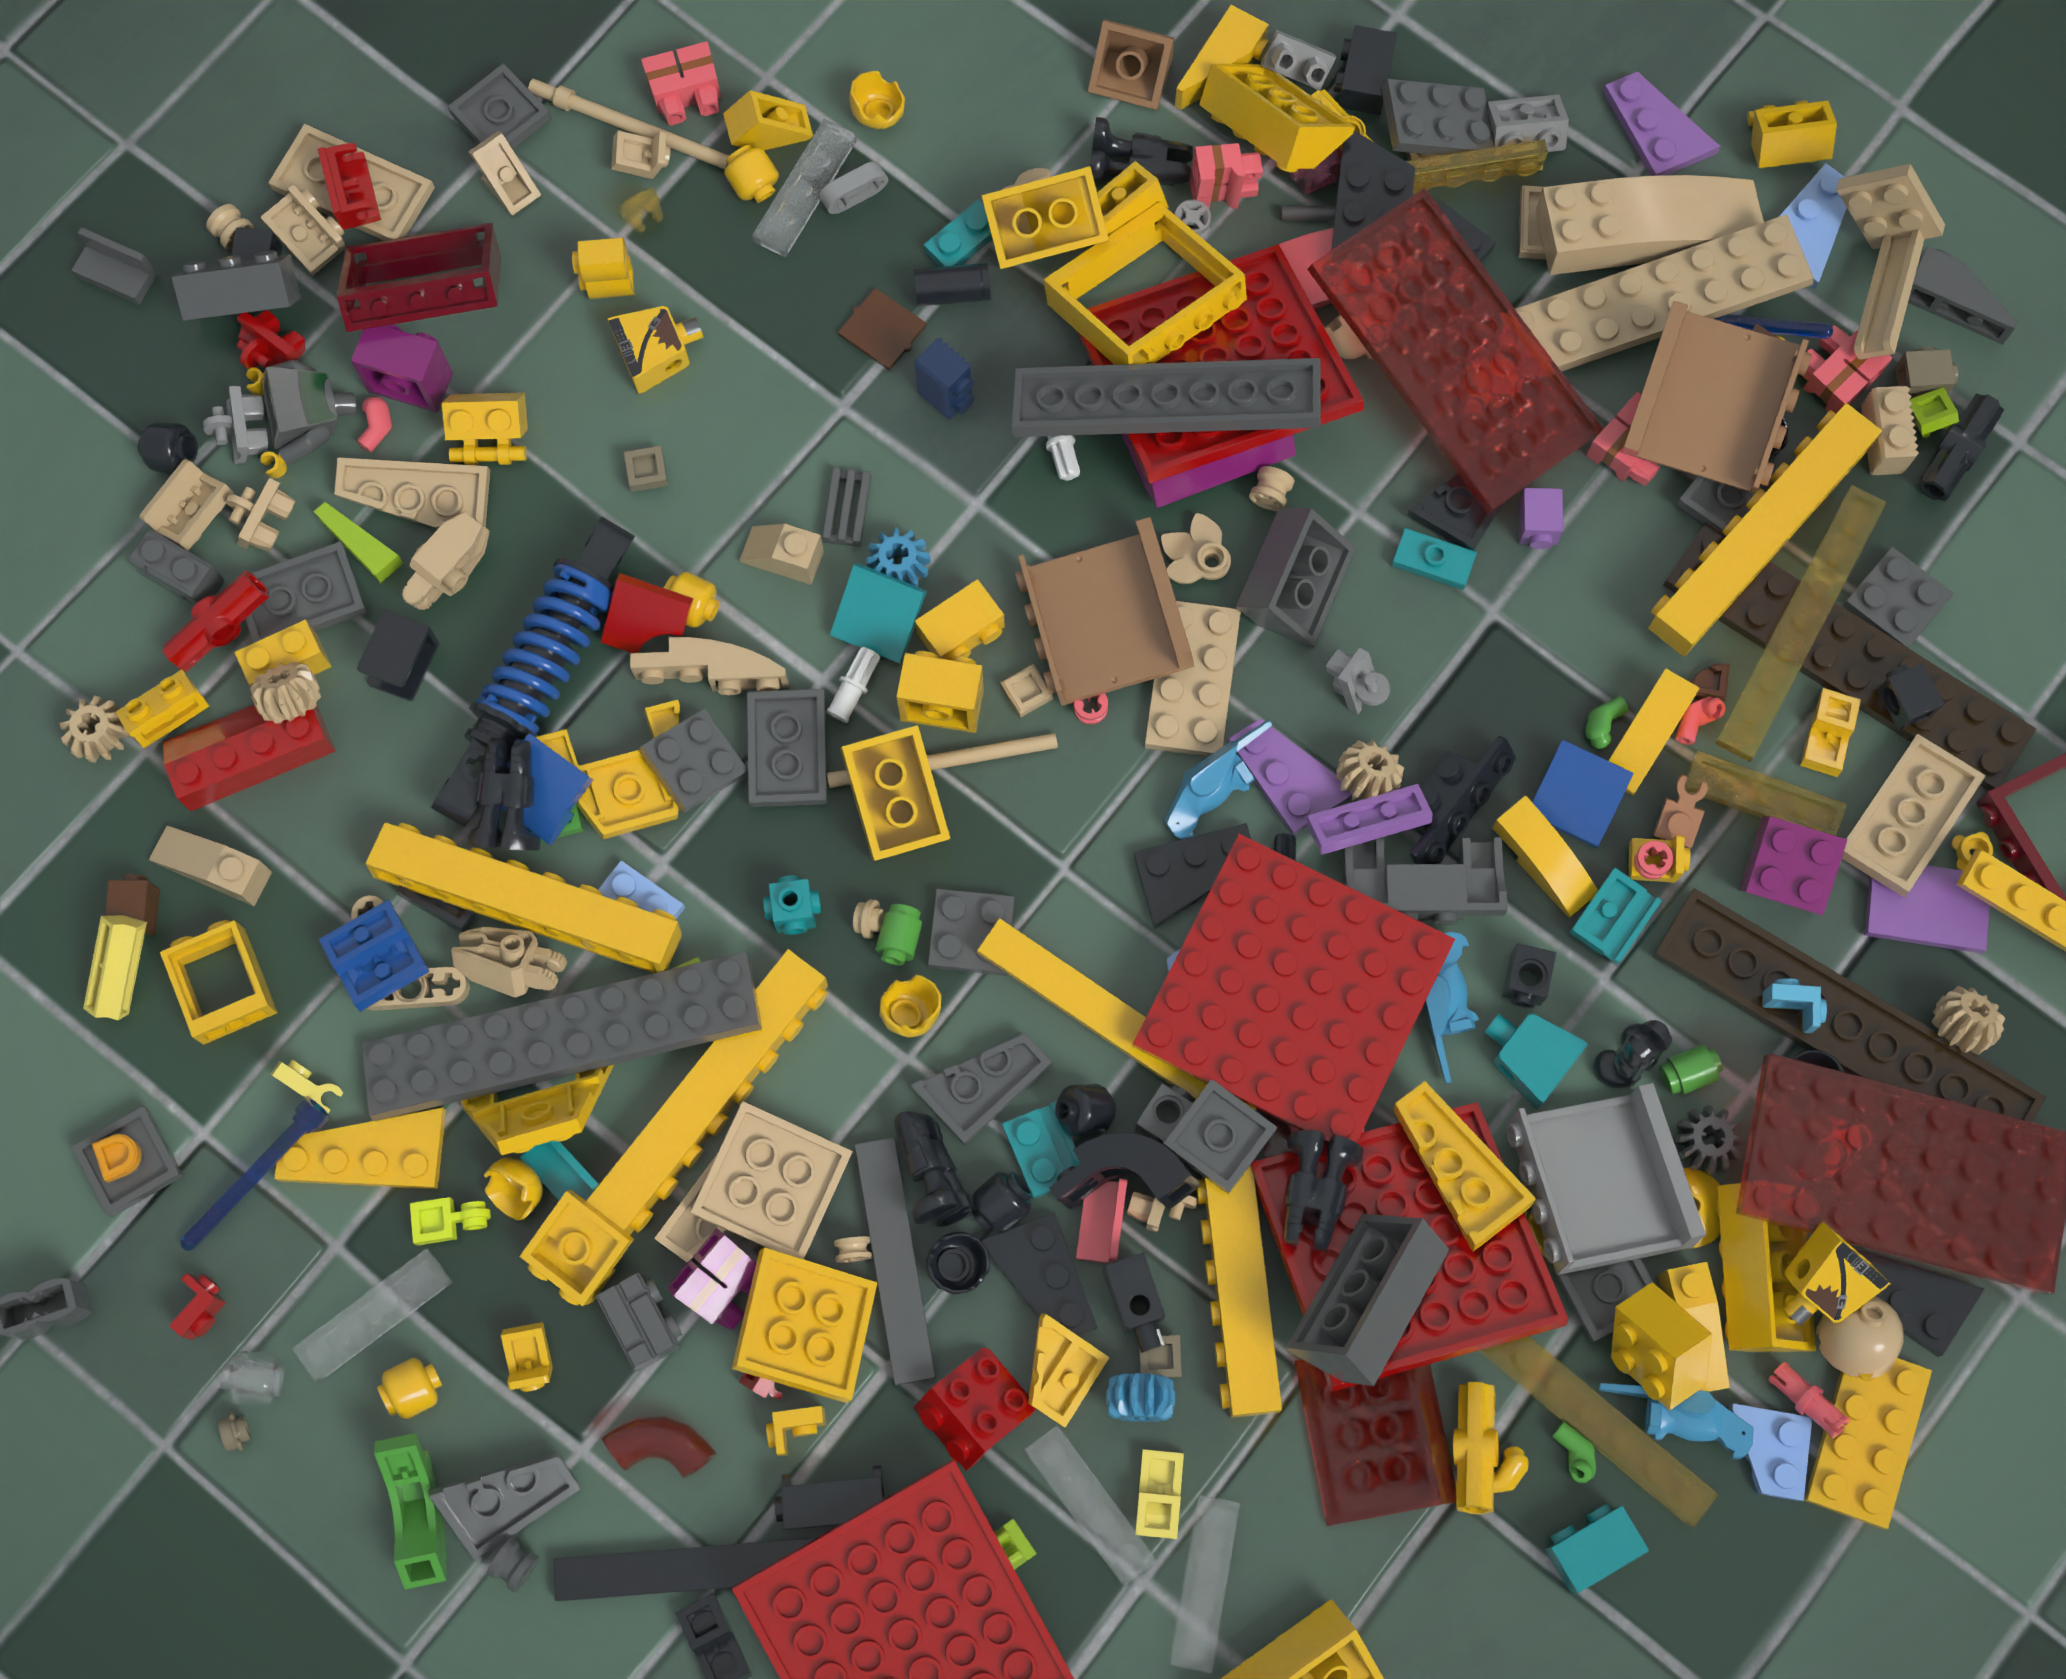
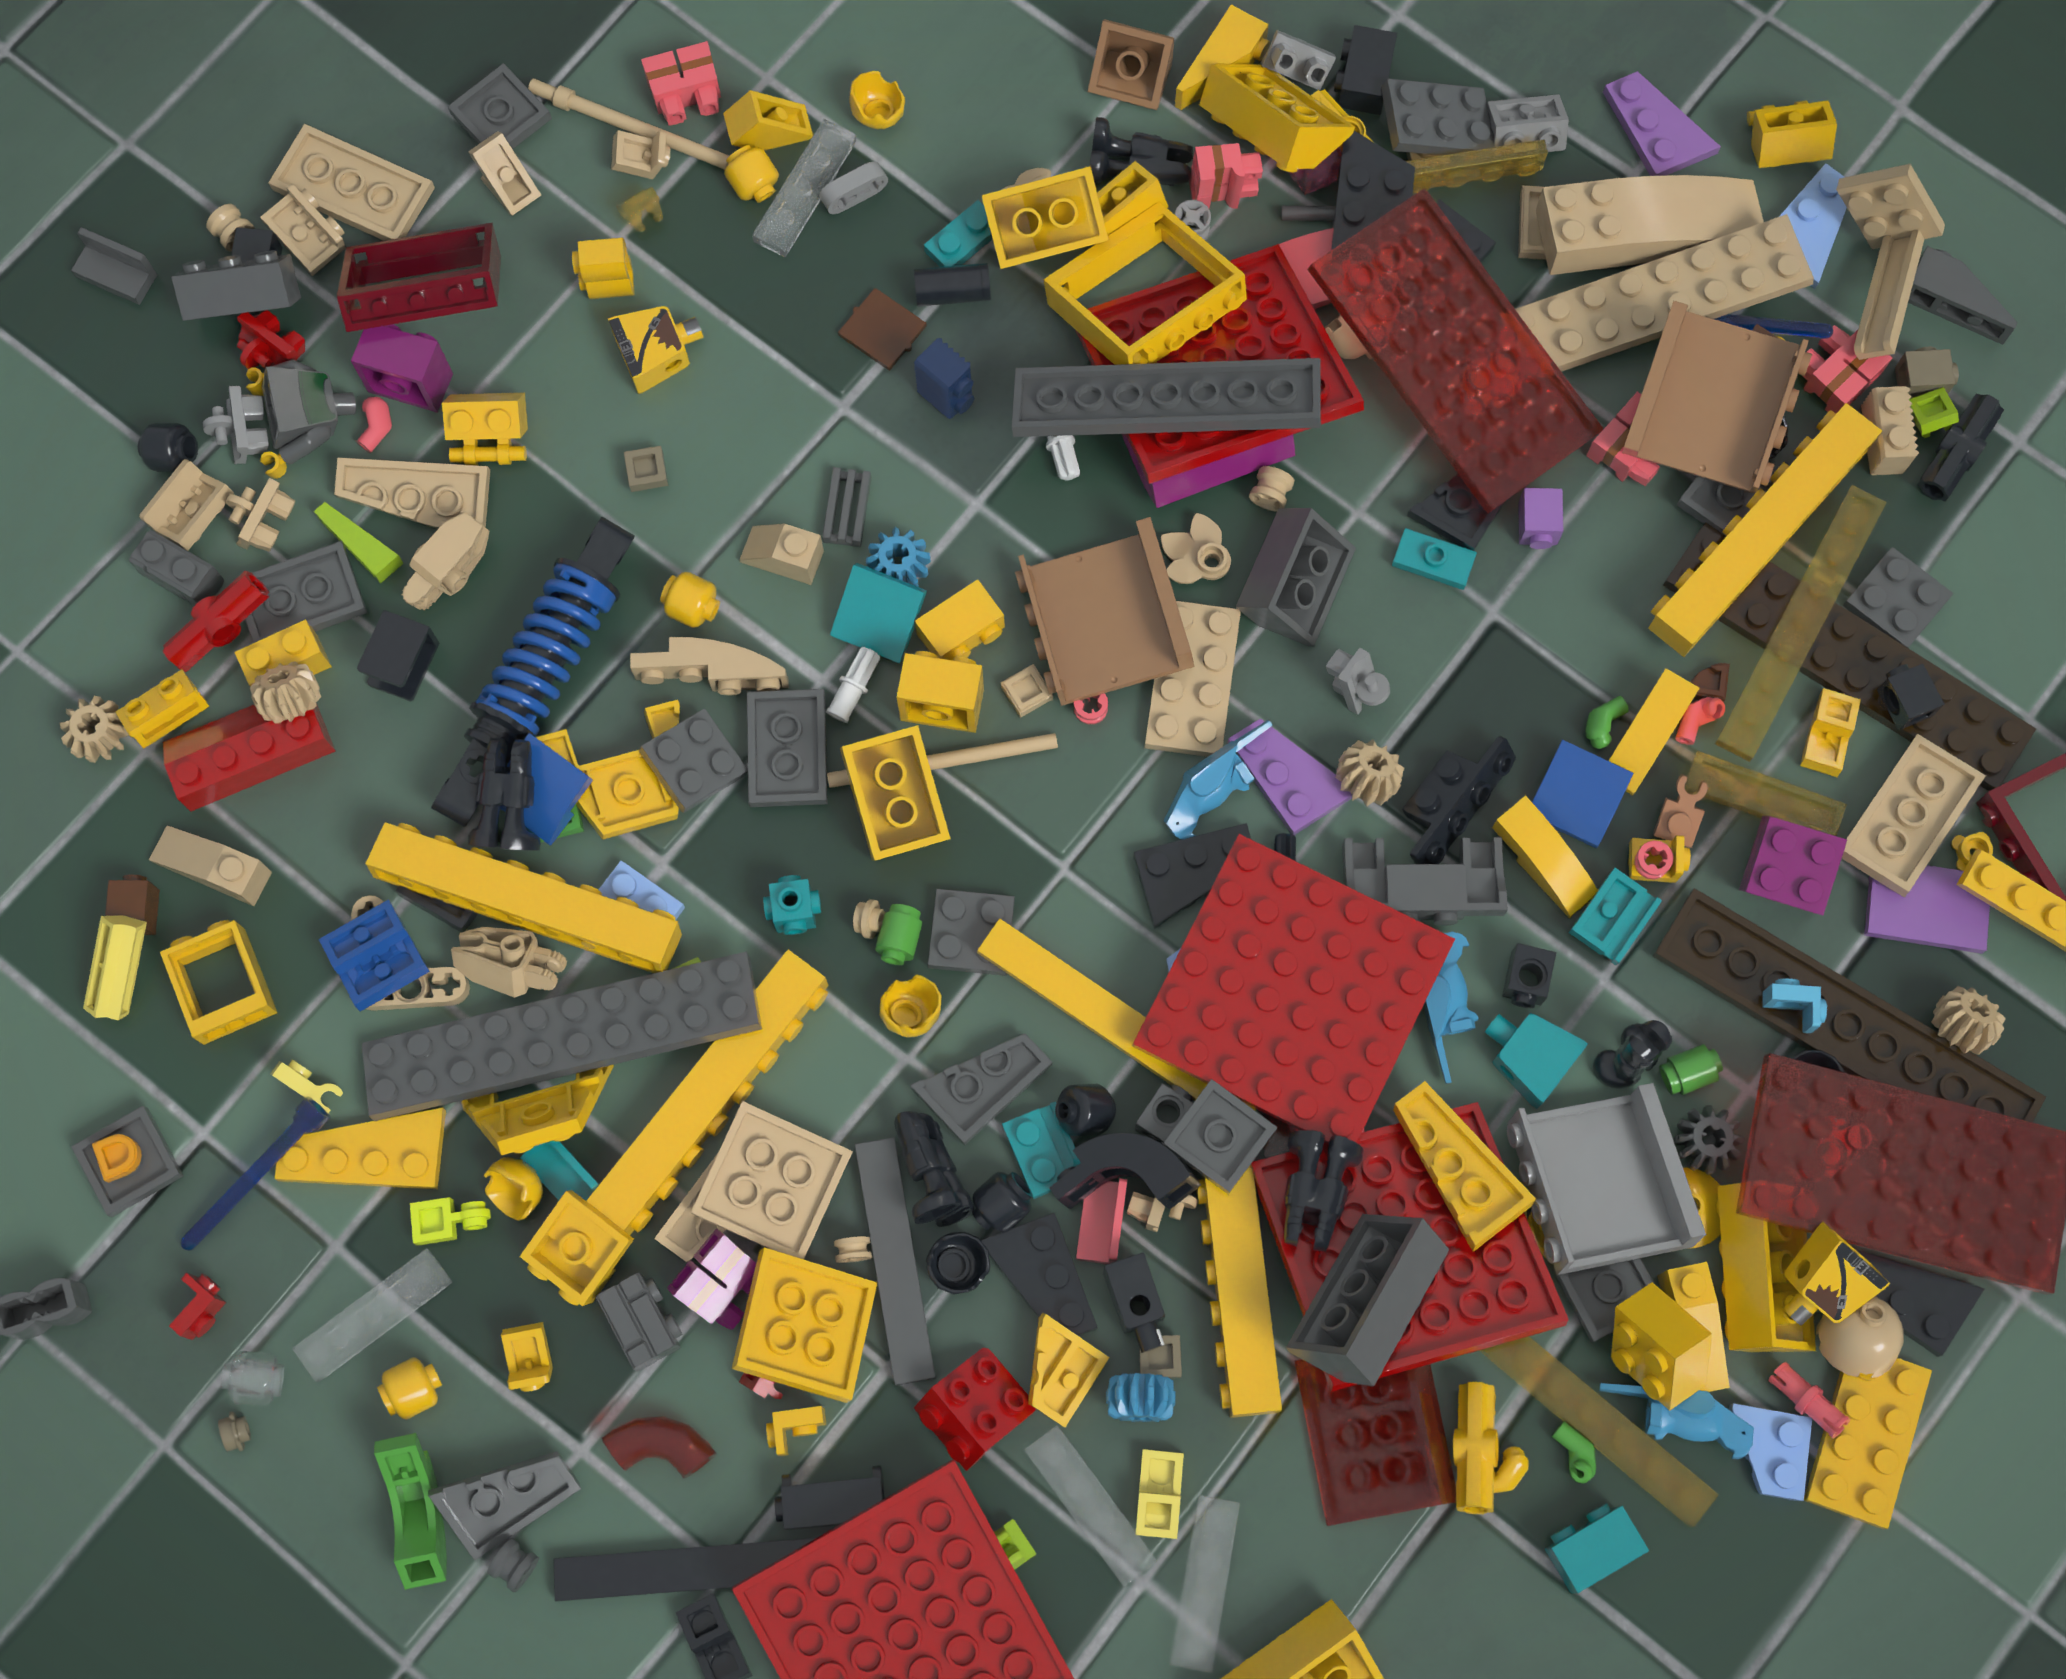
red hinge [317,143,381,230] -> none
red tile [601,573,694,653] -> none
medium lavender plate [1307,784,1433,855] -> none

